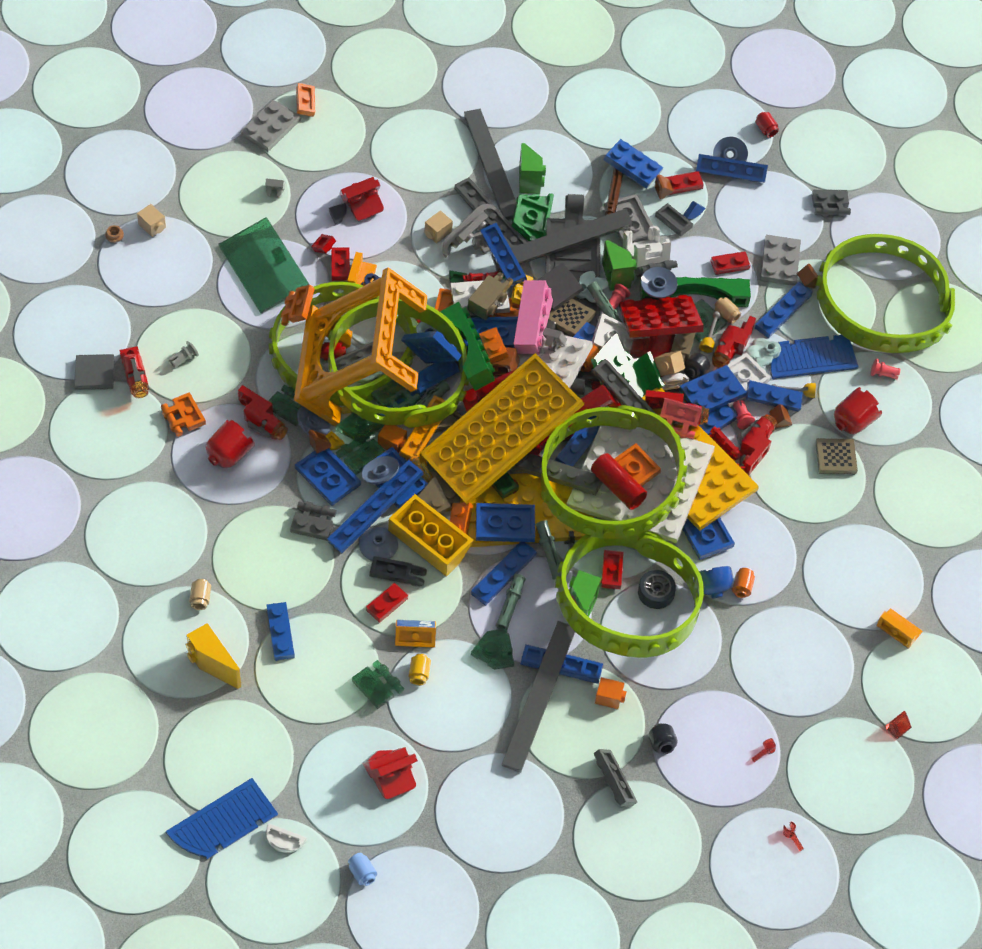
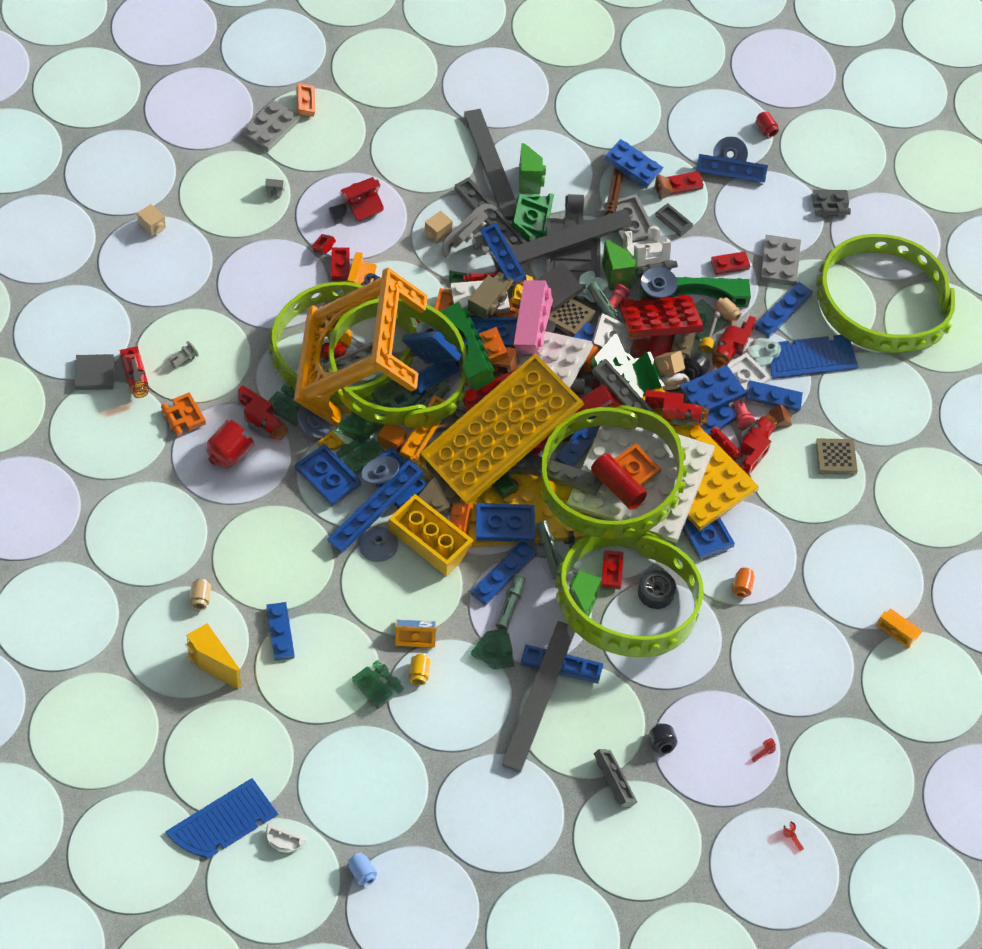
medium nougat plate [105,225,124,243] -> none
clear green door [218,217,309,314] -> none
orange plate [281,285,315,326] -> none
dark grey plate [290,501,337,541] -> none
dark orange slope [308,429,331,453] -> none
red piece [362,747,418,799] -> none
red plate [366,583,408,623] -> none
black hinge [369,556,427,586] -> none
light grey tile [543,328,567,351] -> none
orange brick [595,677,627,709] -> none
coral plate [660,398,702,439] -> none
blue tile [683,201,706,219] -> none
blue cylinder [699,566,733,599] -> none
yellow hinge [772,383,816,398] -> none
dark orange slope [797,264,818,288] -> none
red cylinder [834,387,882,434] -> none
coral pin [871,358,900,380] -> none
clear red slope [885,711,912,739] -> none

